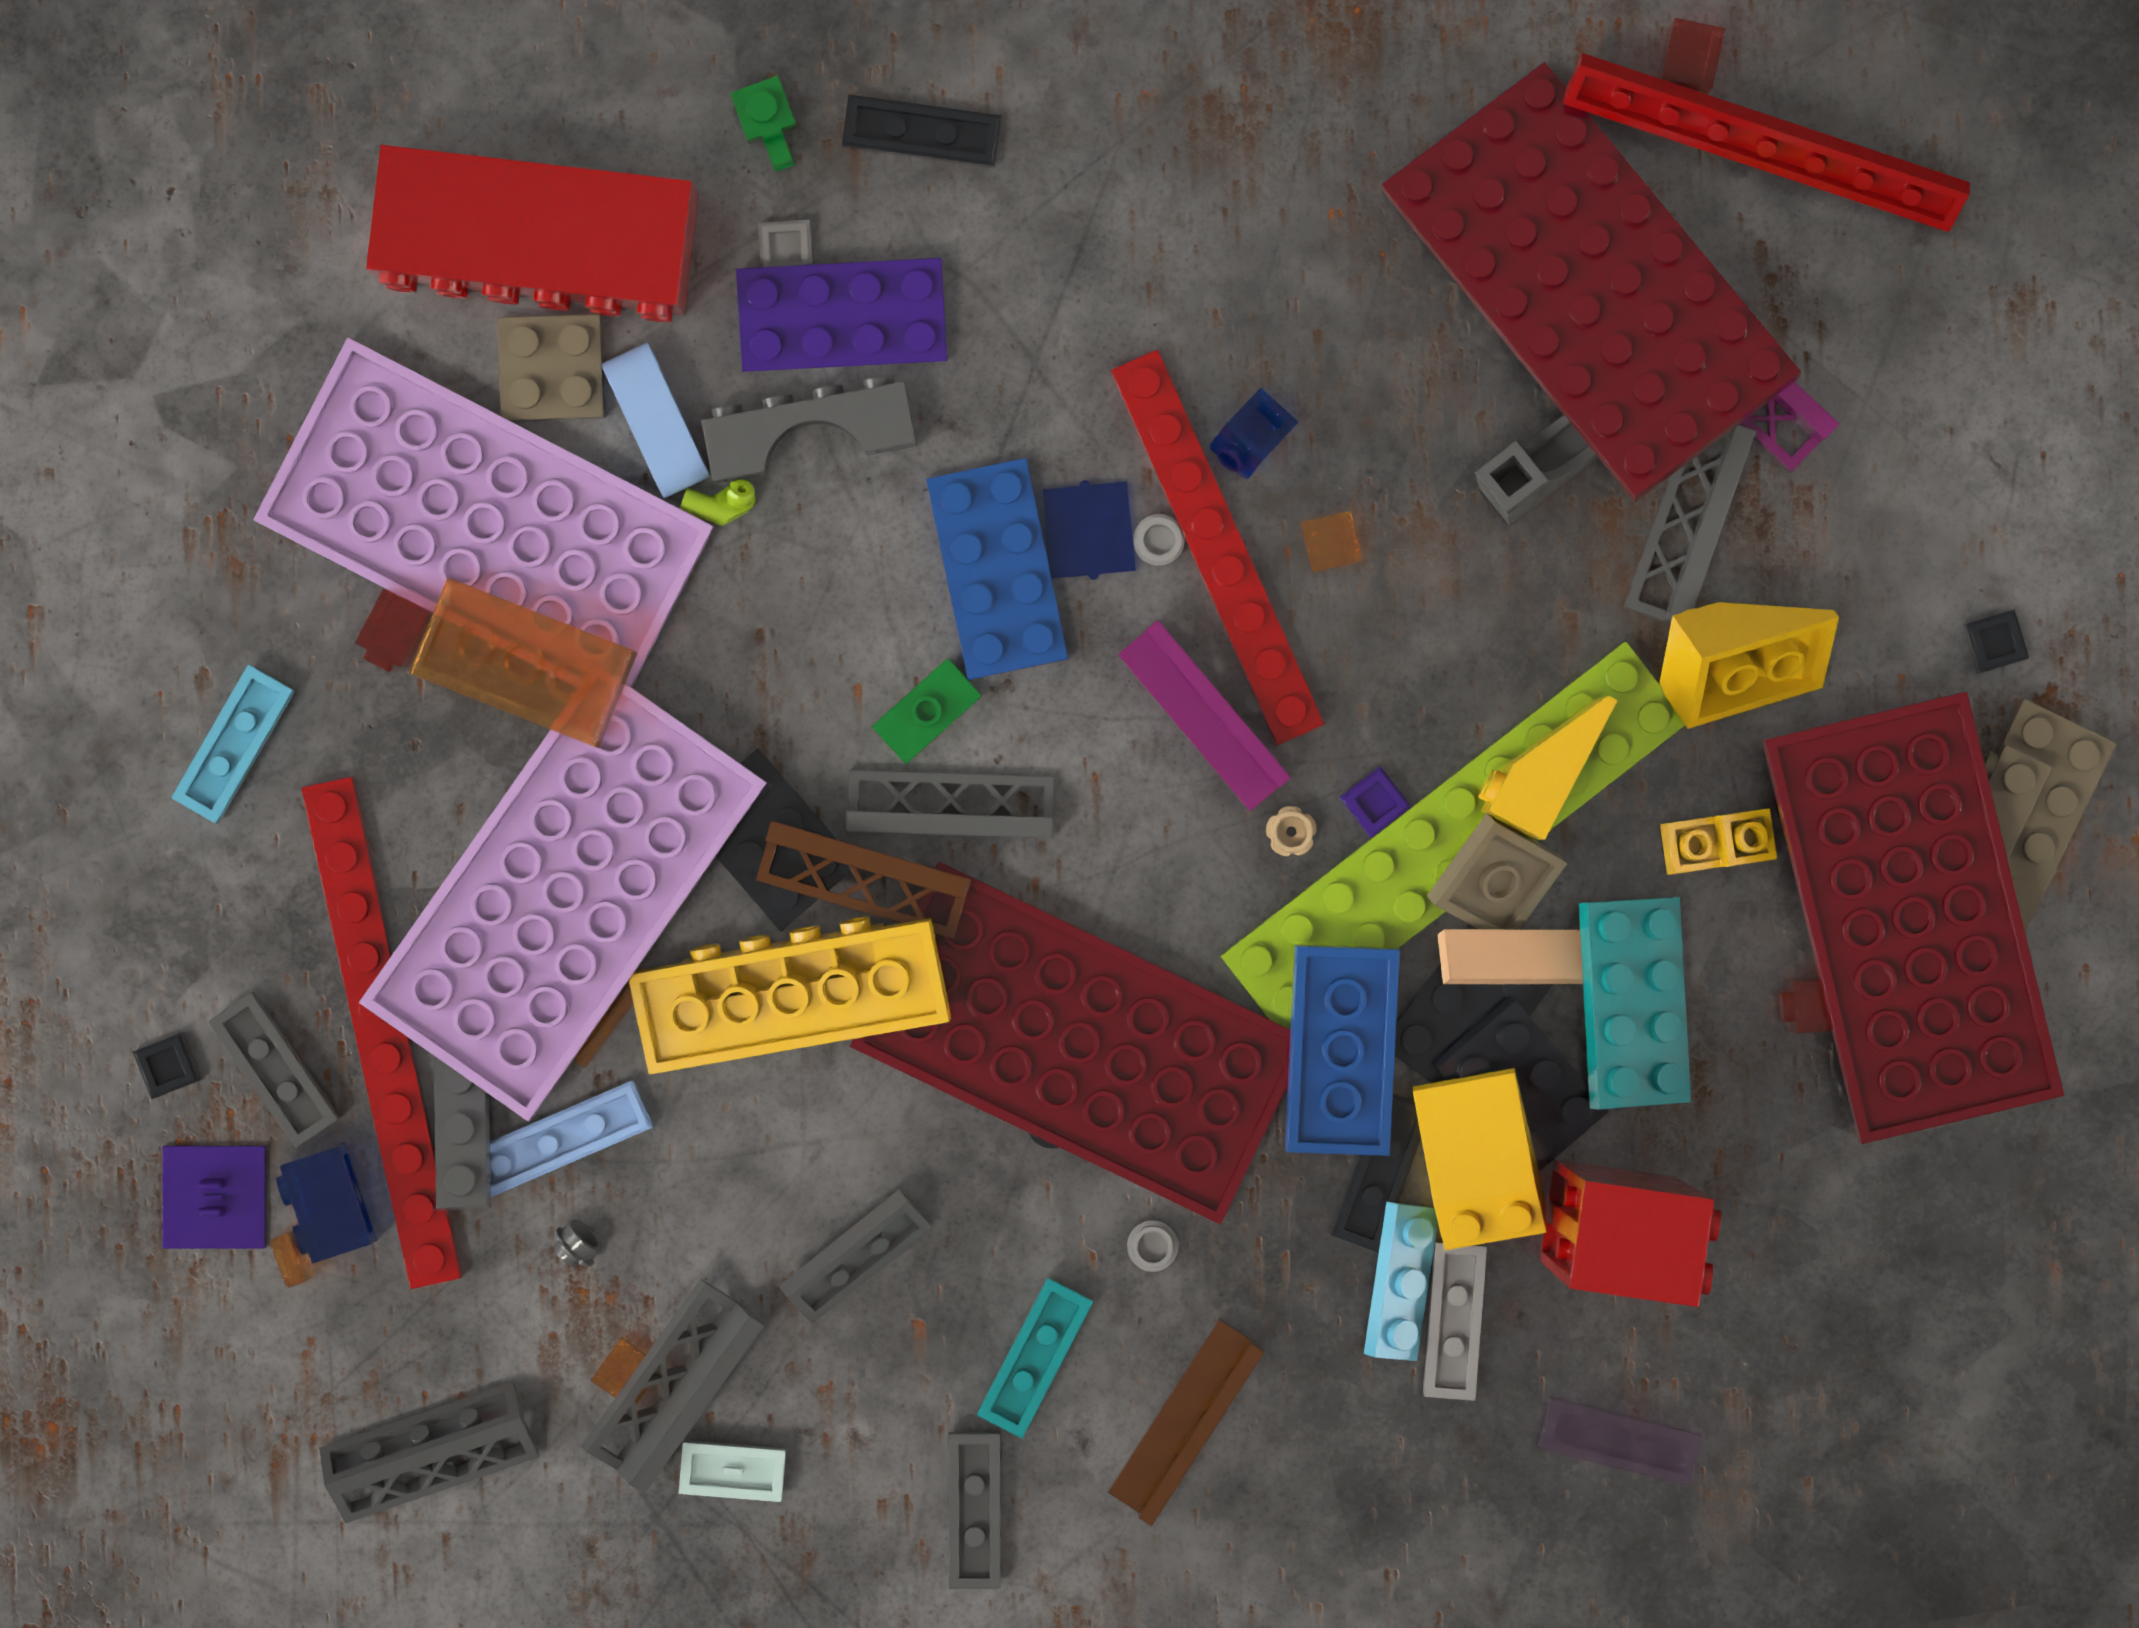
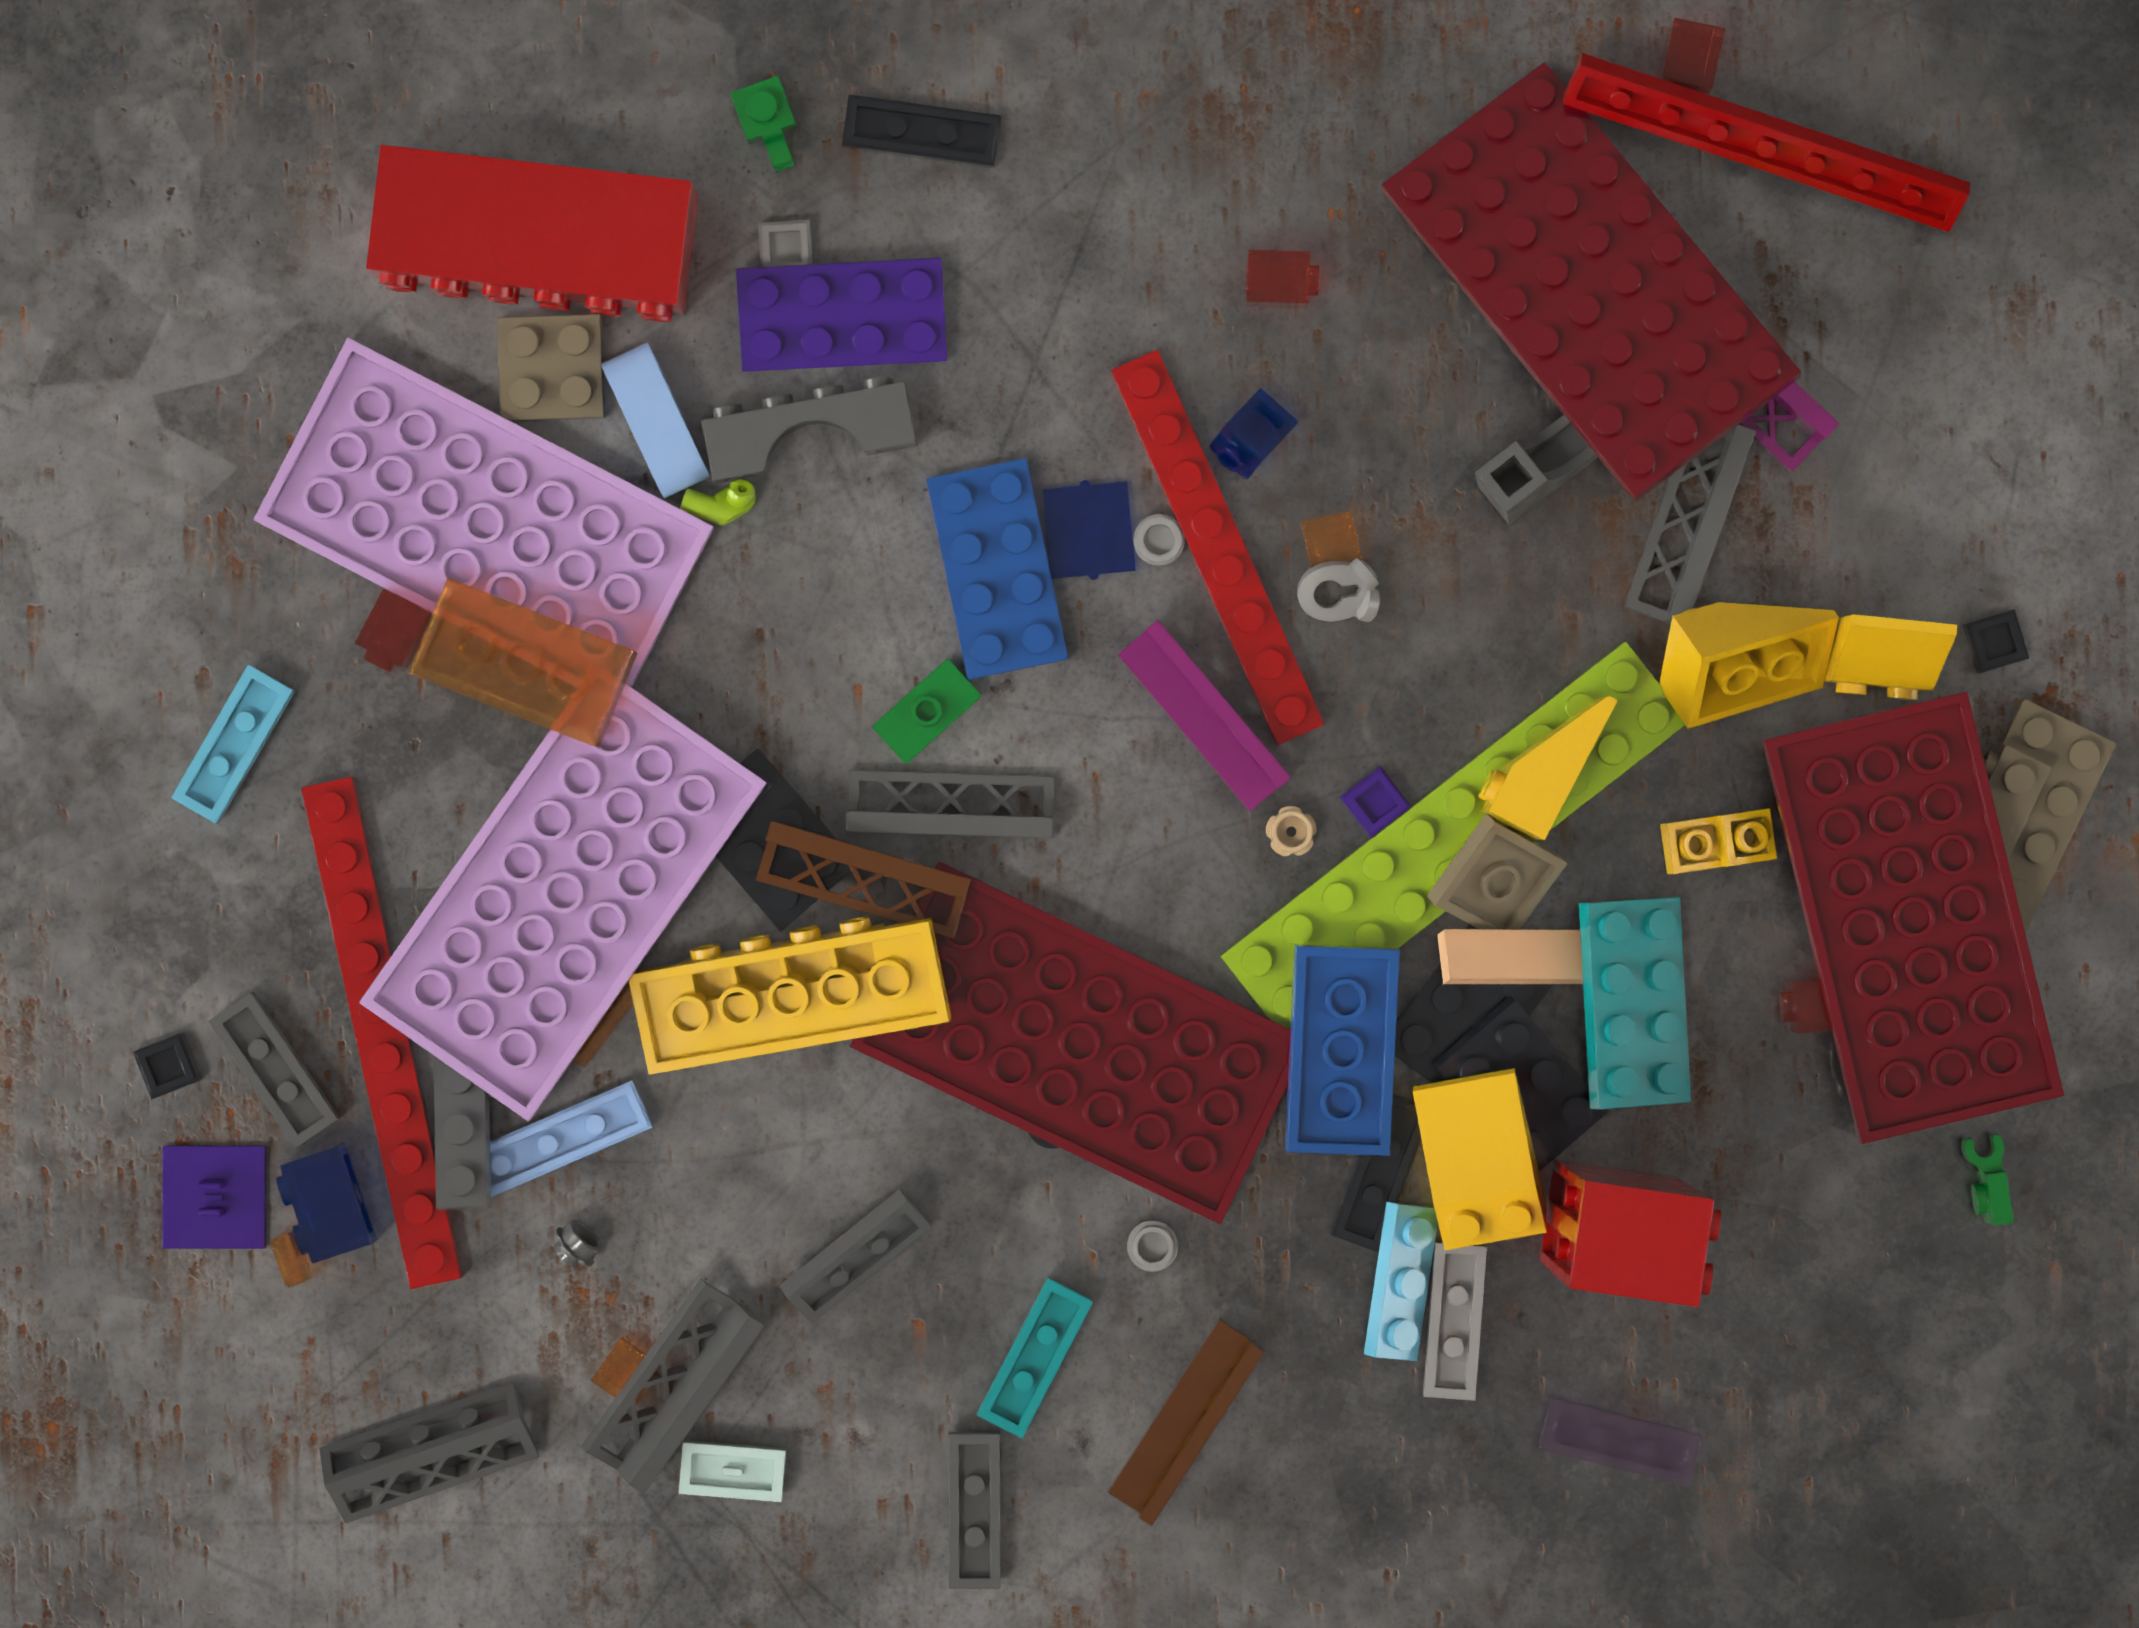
none -> clear red brick [1245,250,1319,309]
none -> light grey piece [1297,558,1380,622]
none -> yellow slope [1824,614,1958,701]
none -> green plate [1961,1133,2014,1226]

